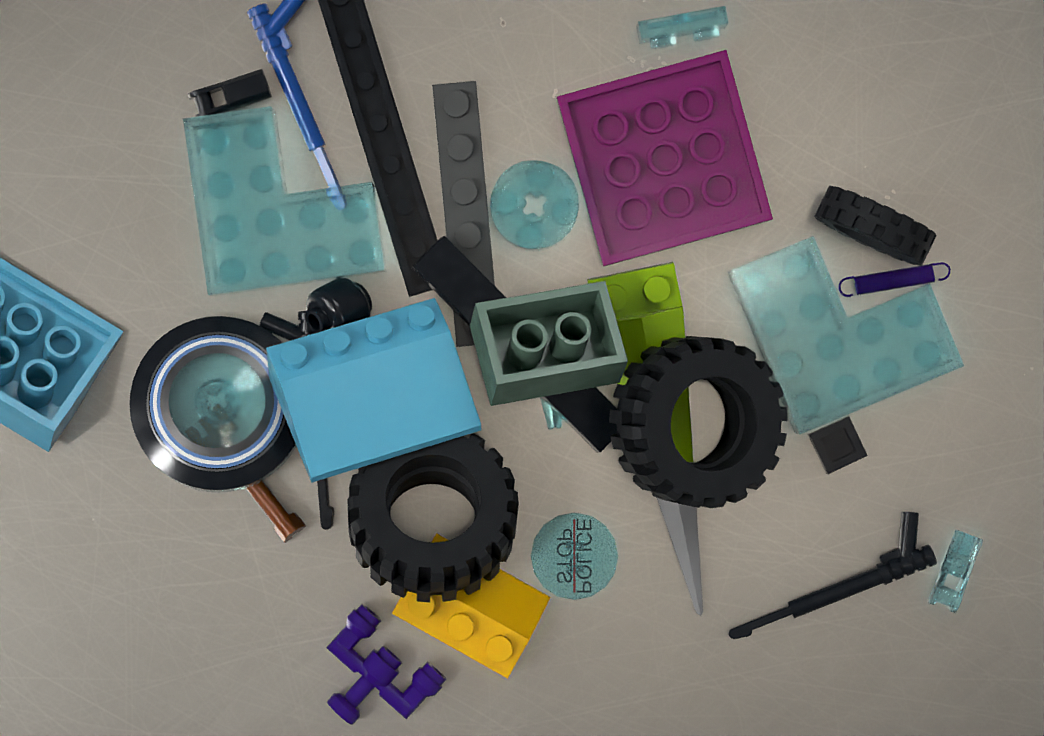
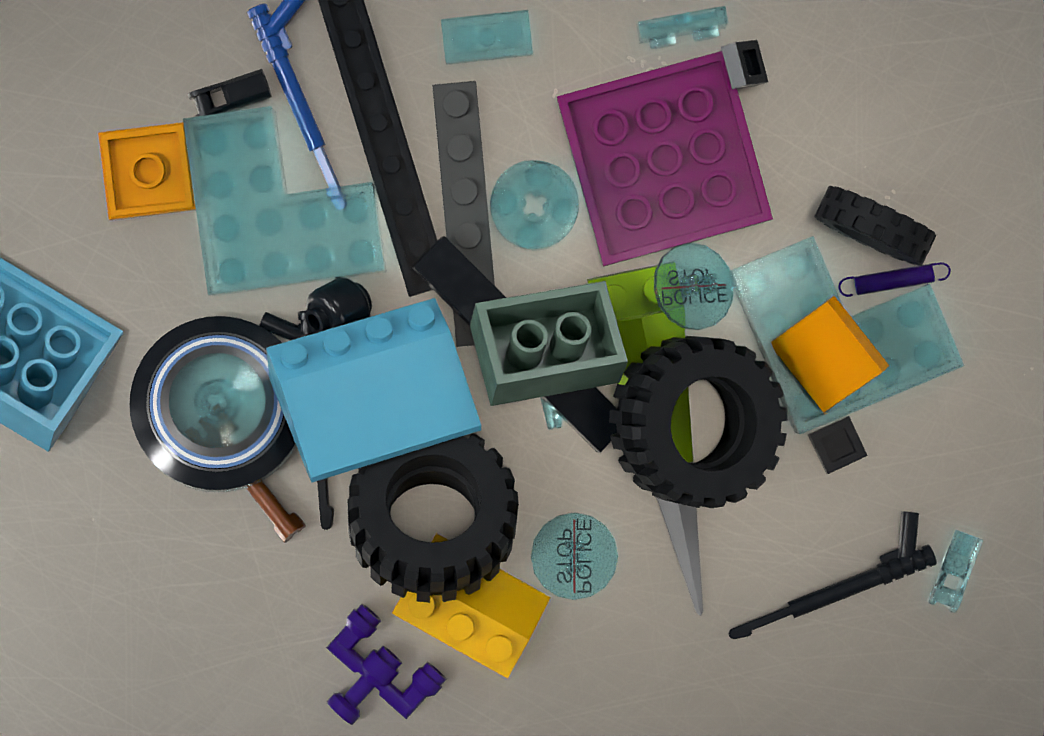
none -> light orange tile [98,122,197,220]
none -> clear light blue plate [441,10,533,65]
none -> clear light blue piece [654,243,734,330]
none -> black tile [721,40,768,90]
none -> light orange tile [769,296,890,413]

